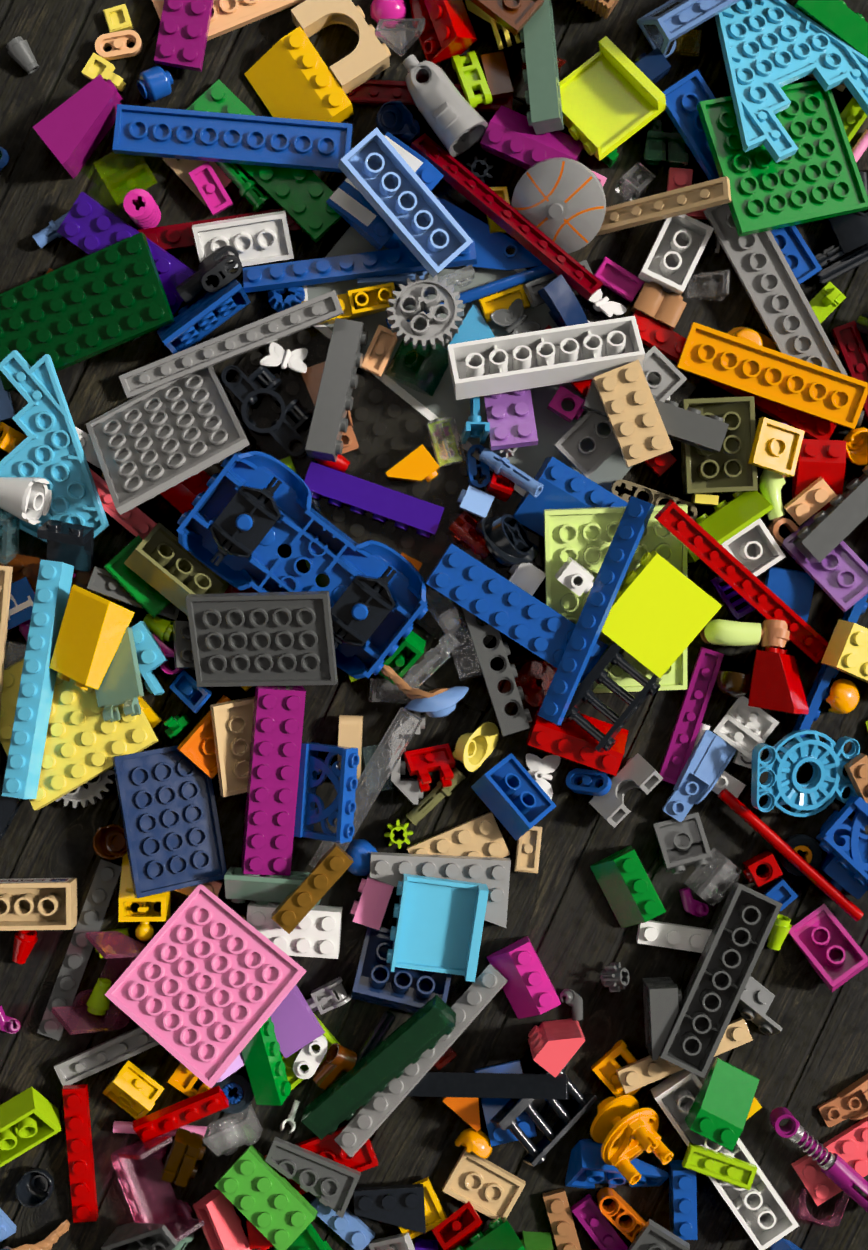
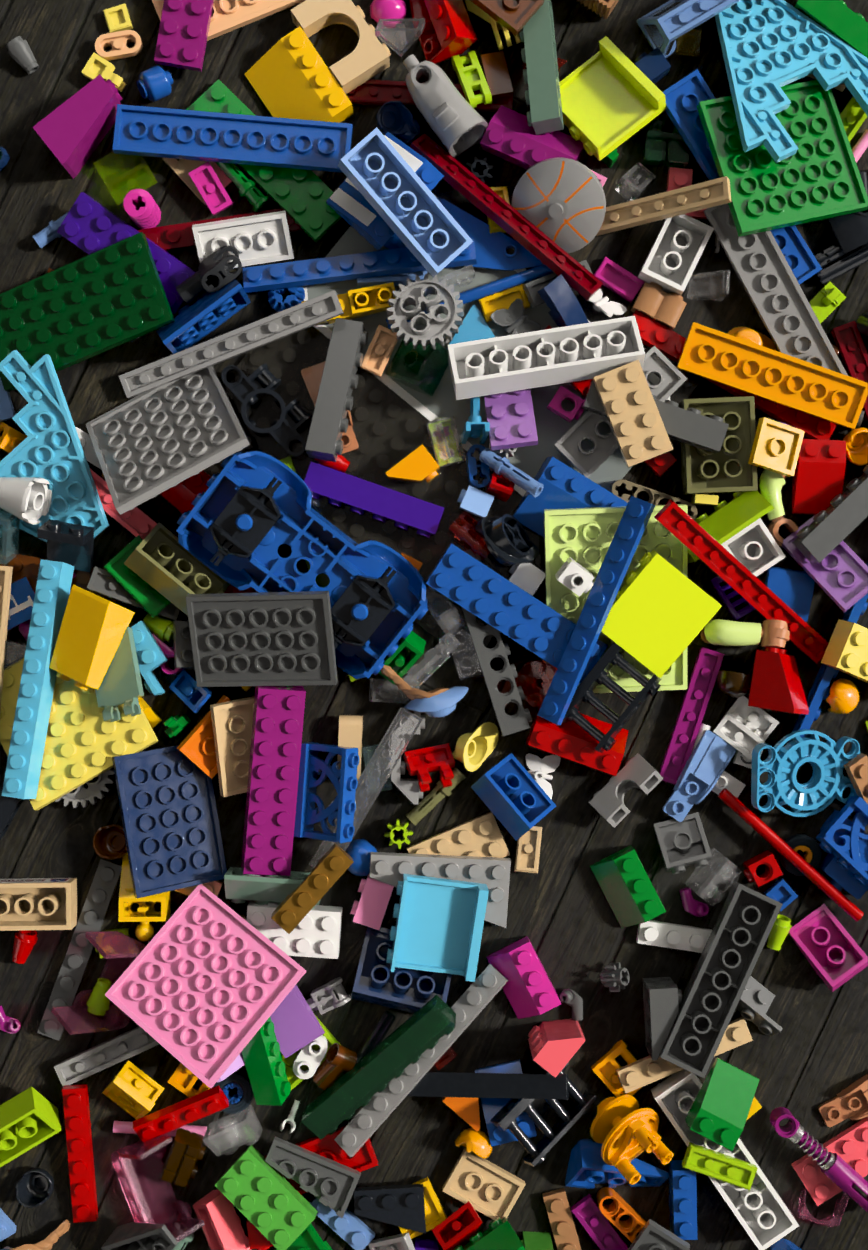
white piece [259,342,308,373] -> none
blue plate [566,768,612,796] -> none
light nougat plate [783,476,837,526] -> none

